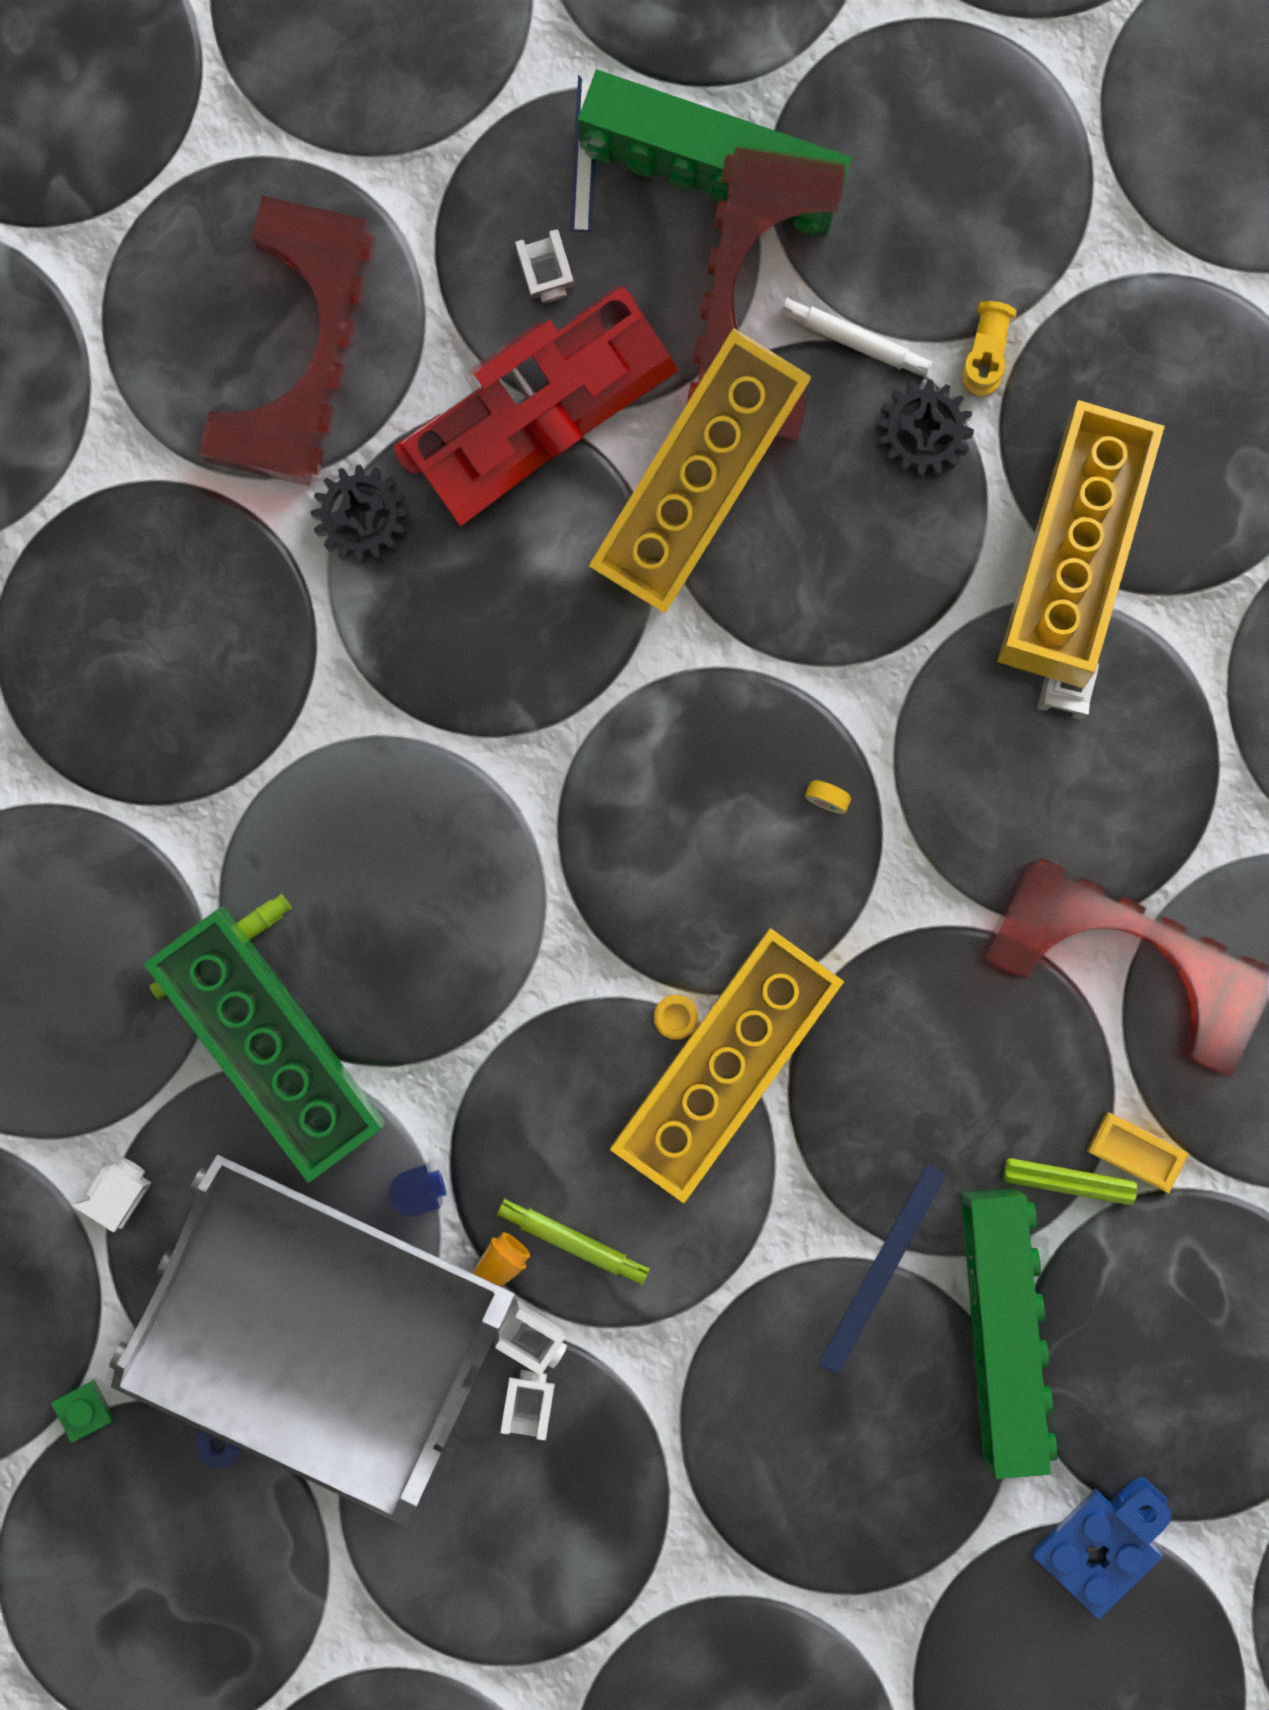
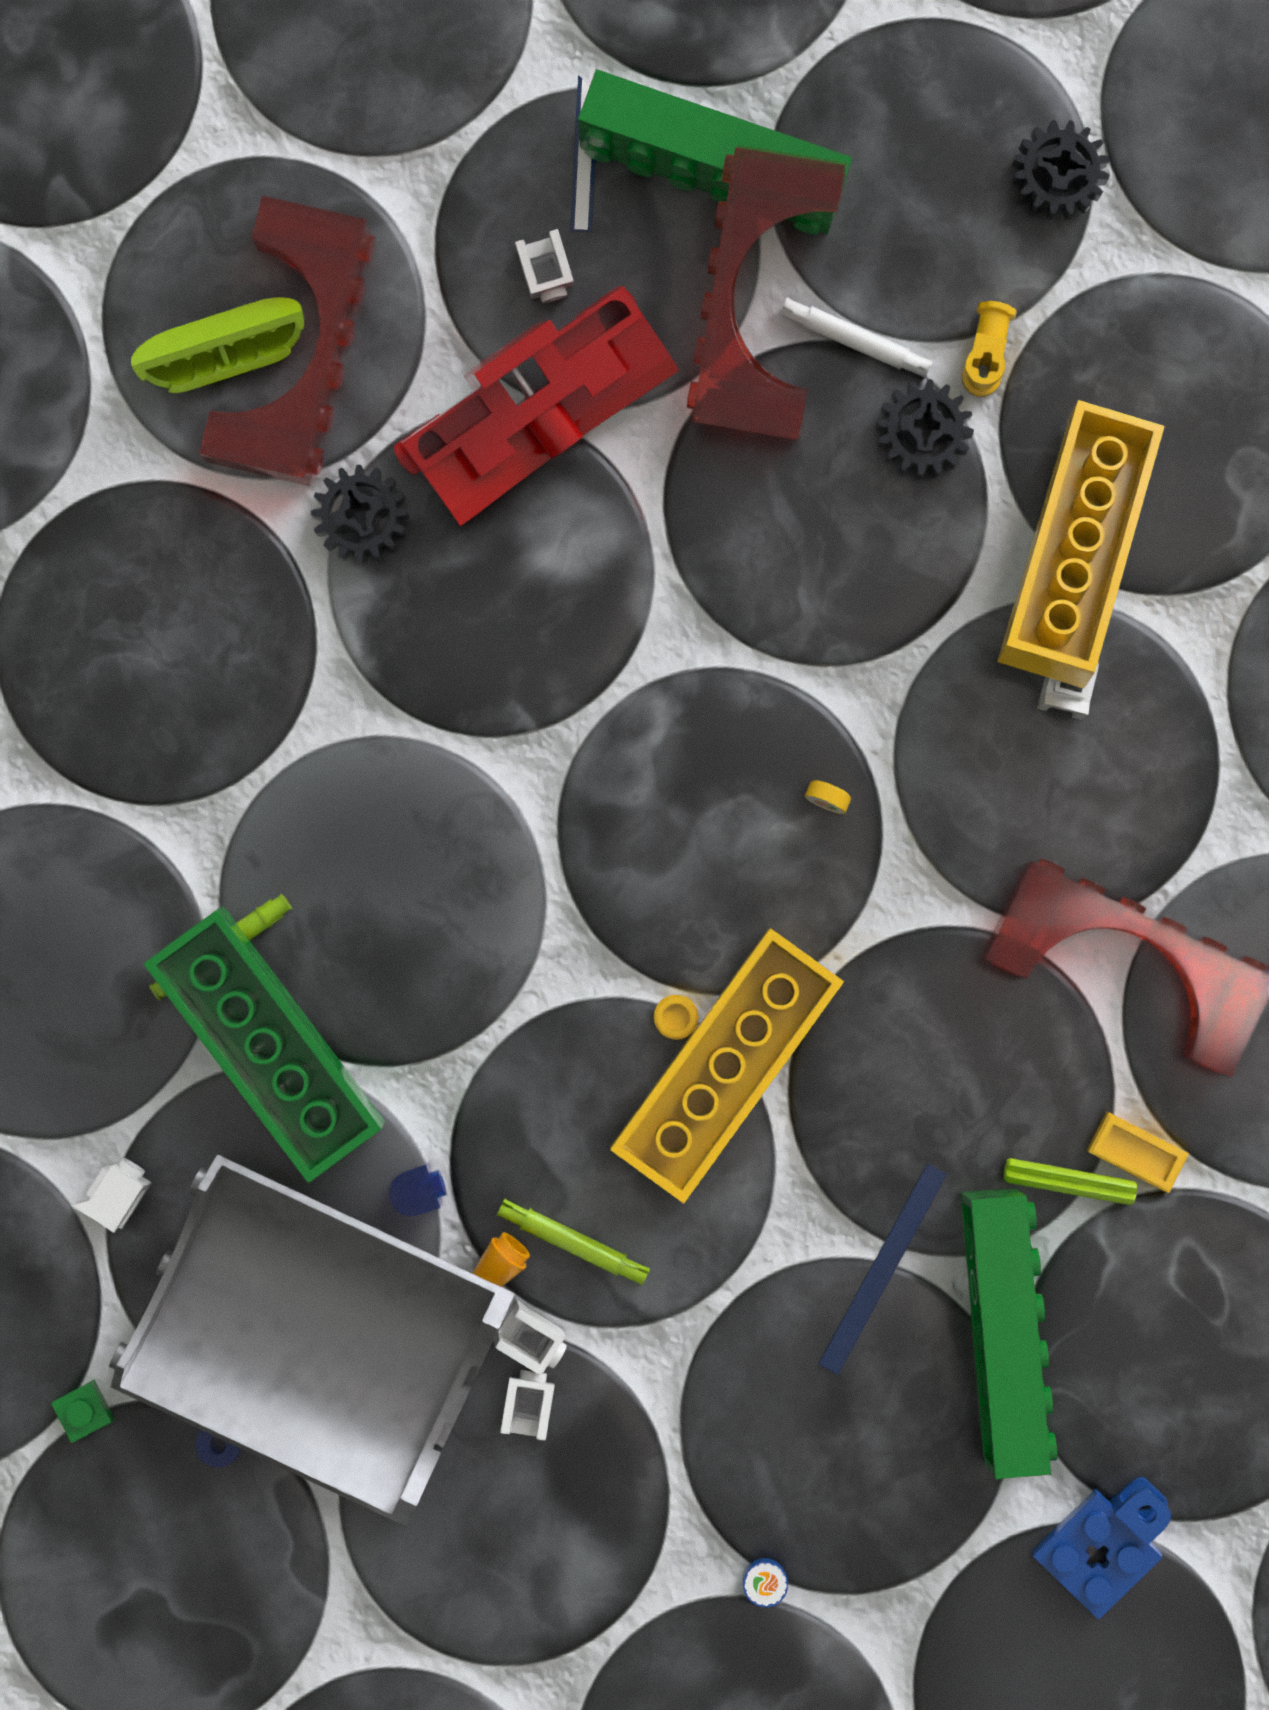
yellow brick [589,328,811,613] -> none
none -> lime brick [131,297,304,393]
none -> tile [742,1558,788,1607]
none -> black gear [1012,120,1110,220]

